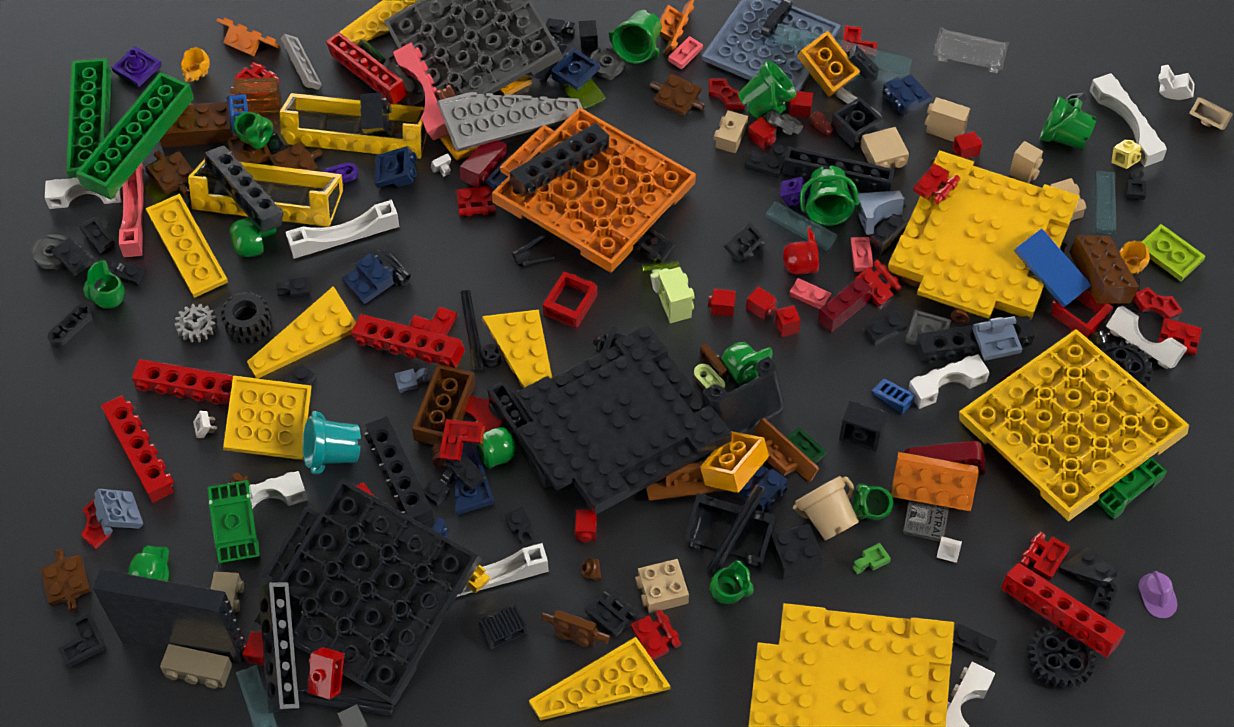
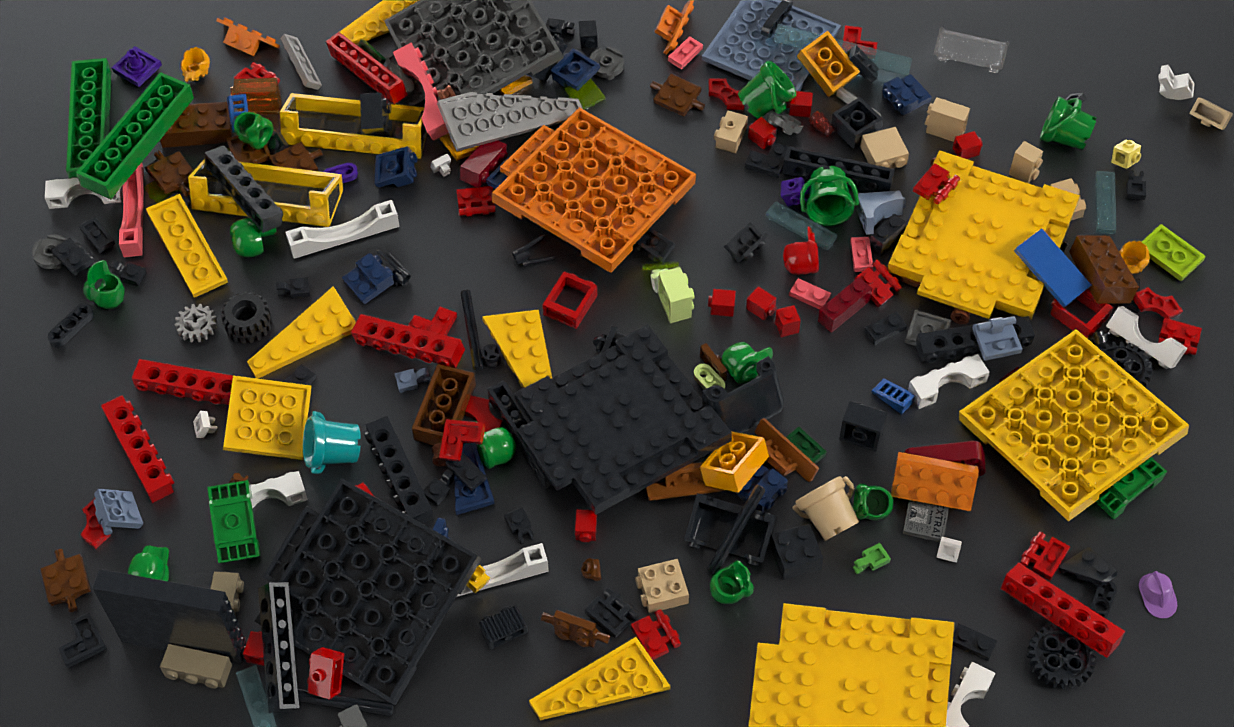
black brick [510,123,610,197] -> none
green piece [609,10,662,64] -> none
white arch [1090,73,1167,167] -> none

